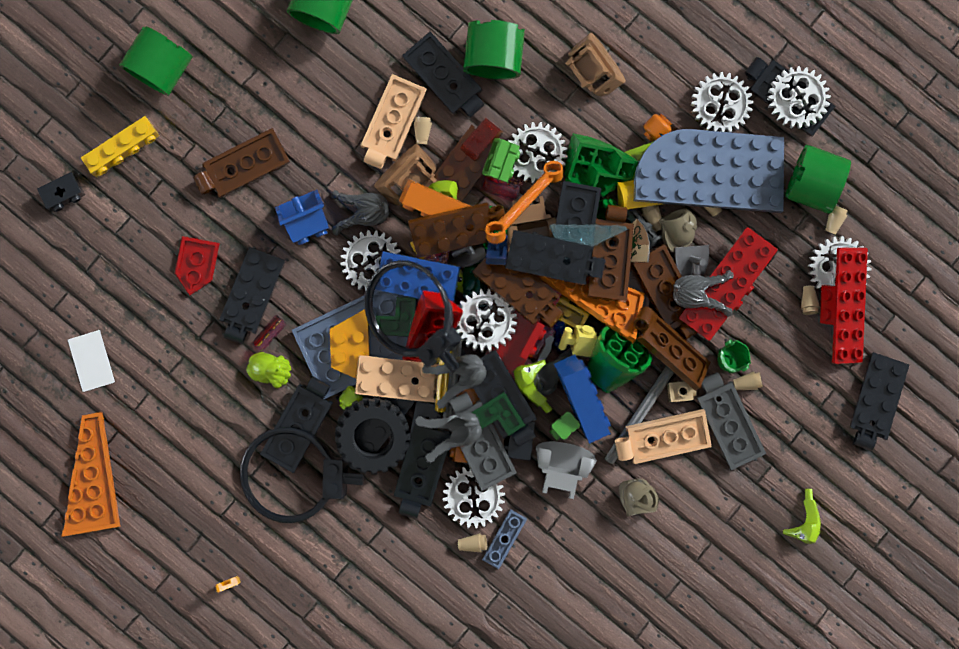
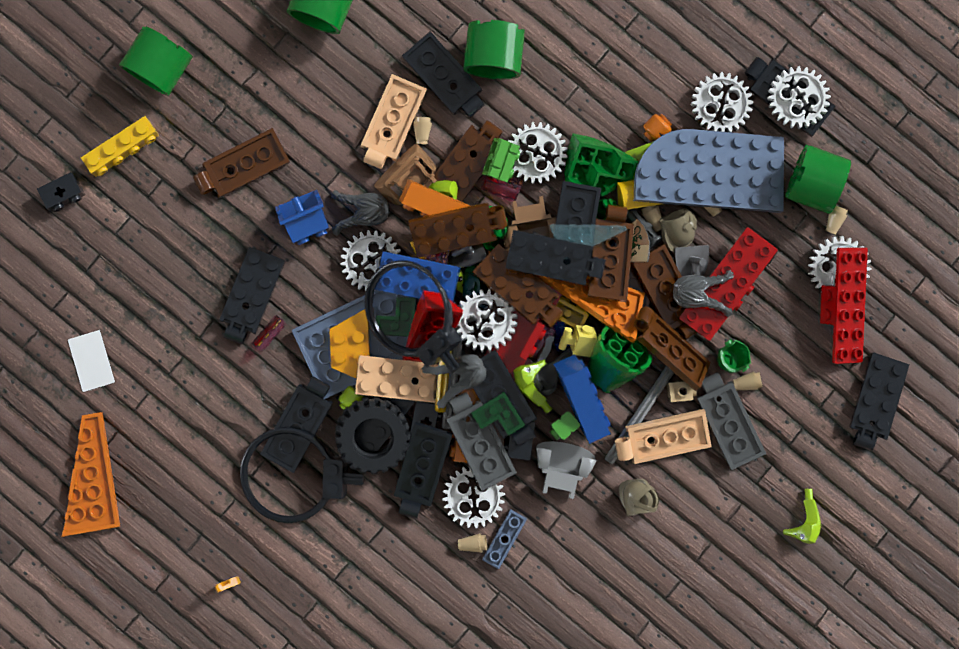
red tile [175,236,220,296] -> none
lime hair [246,352,291,389] -> none
dark grey hair [415,412,482,463] -> none
clear red slope [461,118,500,161] -> none
orange piece [486,161,563,244] -> none
dark blue bracket [486,235,508,265] -> none
medium nougat piece [566,33,626,96] -> none
tan cone [801,286,820,315] -> none

